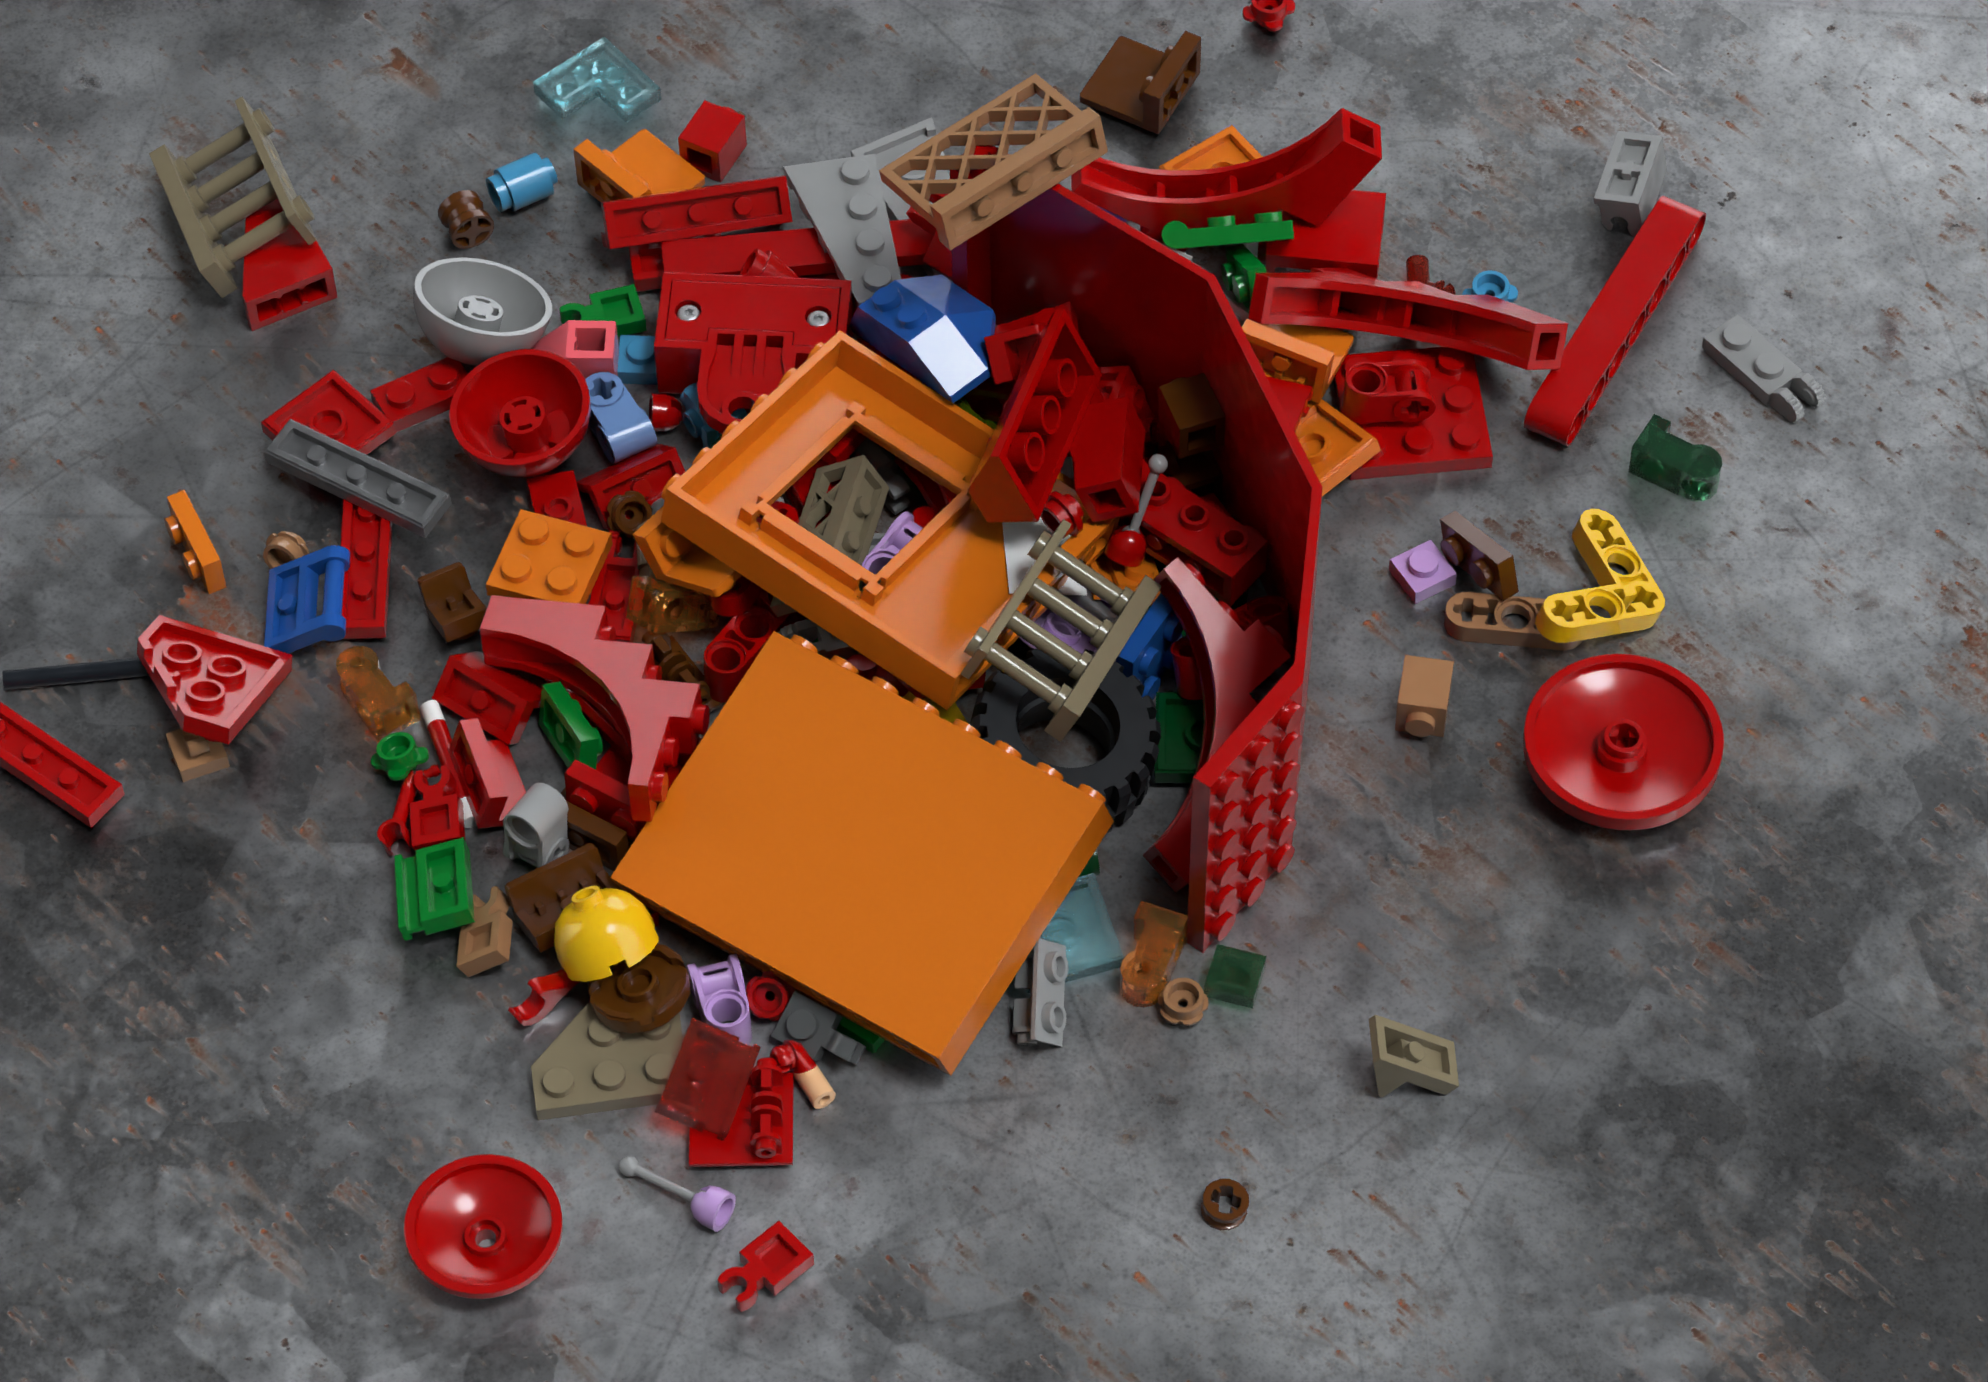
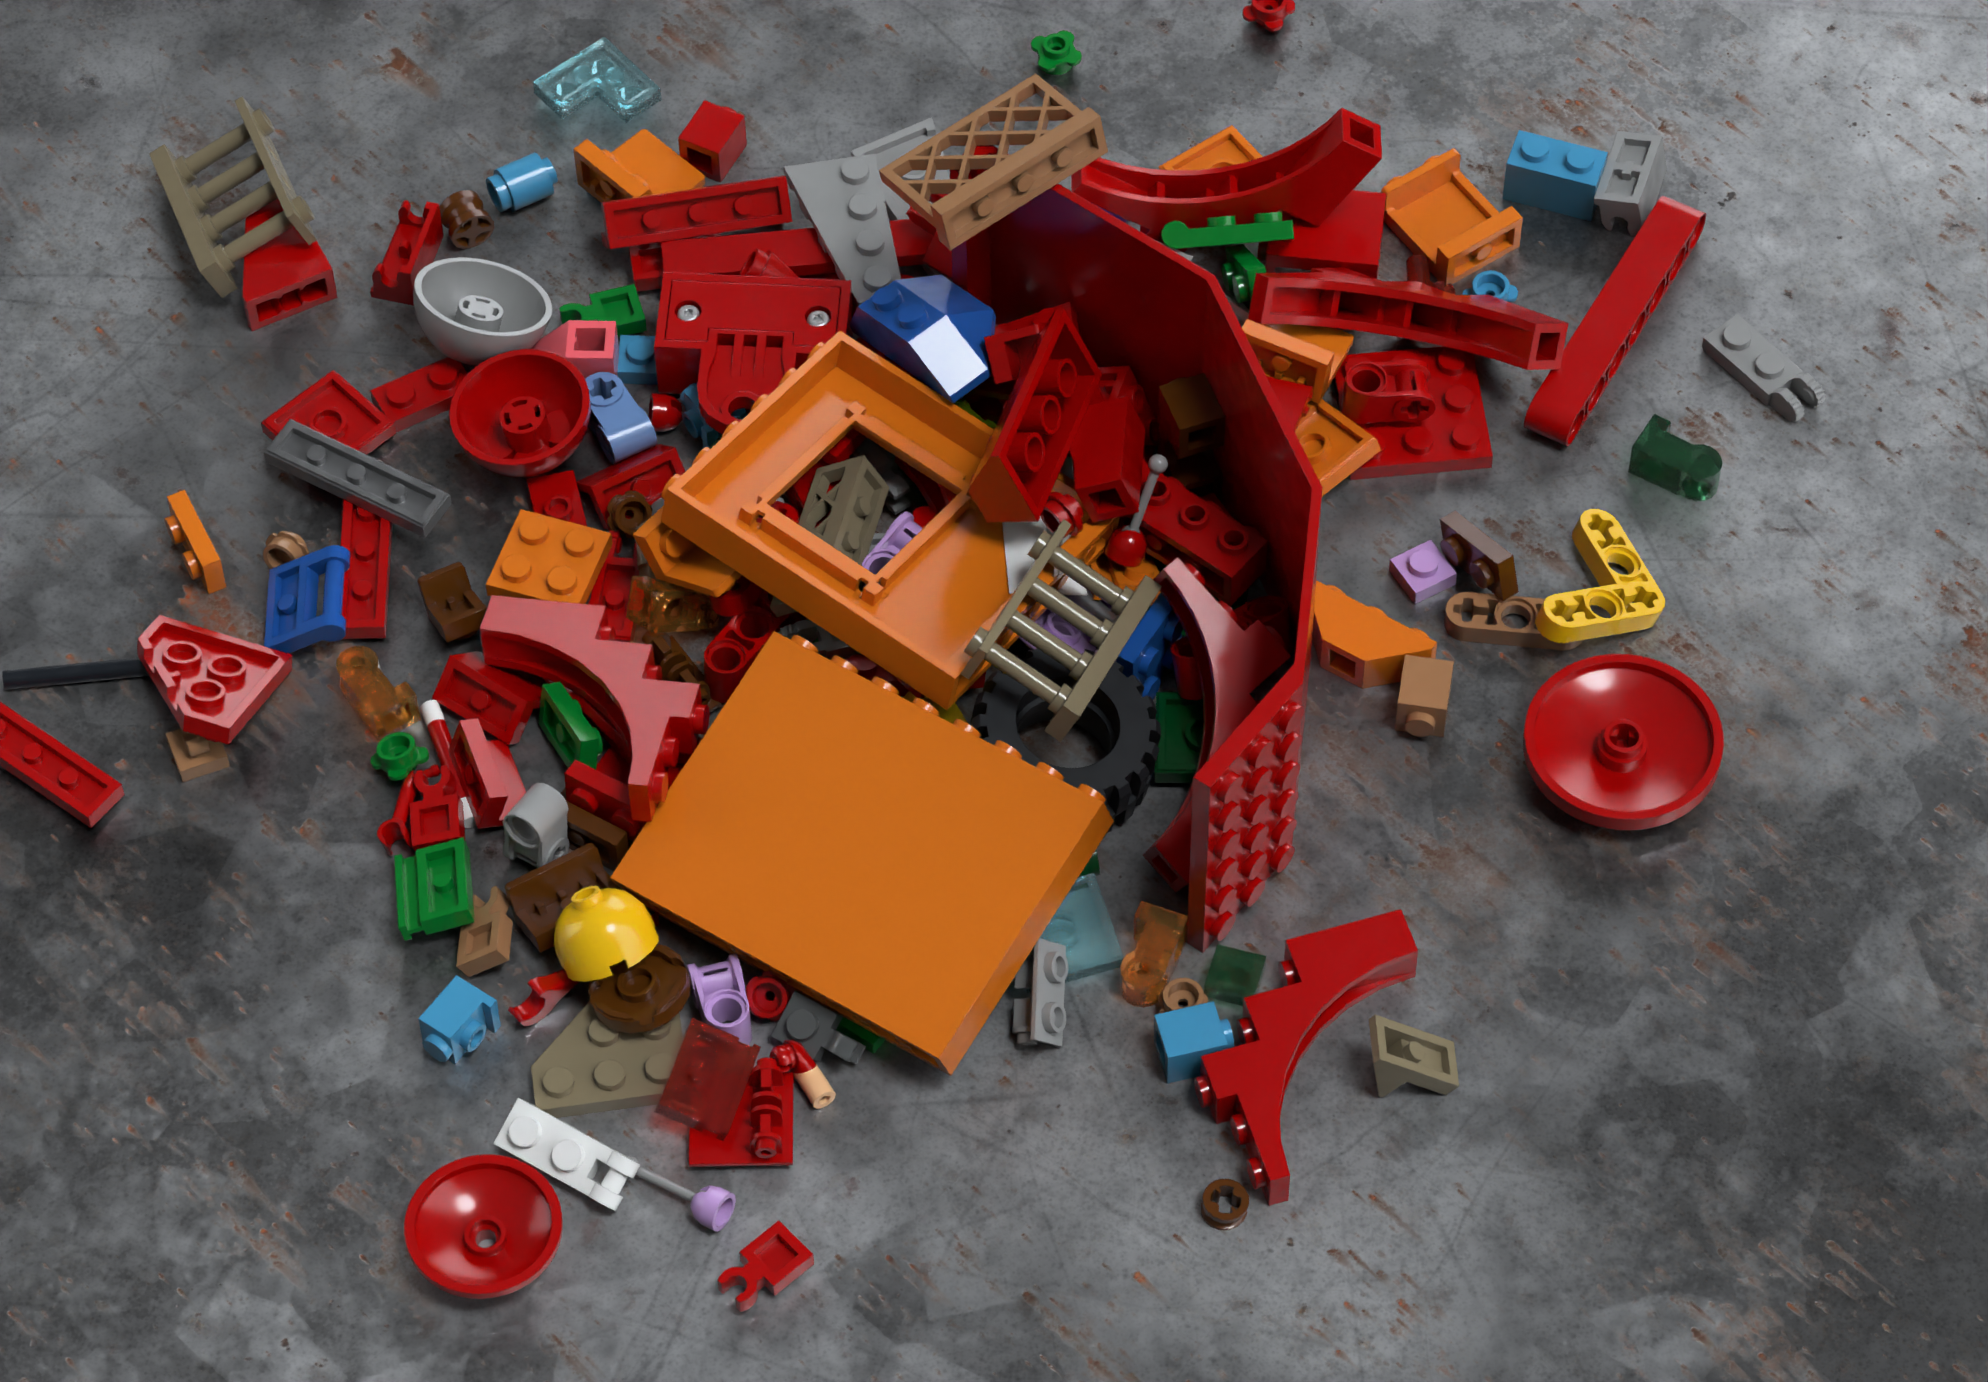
reddish brown bracket [1080,31,1201,134] -> none
none -> red hinge [370,200,444,306]
none -> dark azure brick [418,975,501,1065]
none -> white plate [493,1098,640,1211]
none -> green plate [1031,30,1082,75]
none -> dark azure brick [1154,1001,1234,1084]
none -> red arch [1194,909,1418,1206]
none -> orange slope [1312,580,1437,689]
none -> orange panel [1381,148,1523,288]
none -> dark azure brick [1503,130,1608,221]

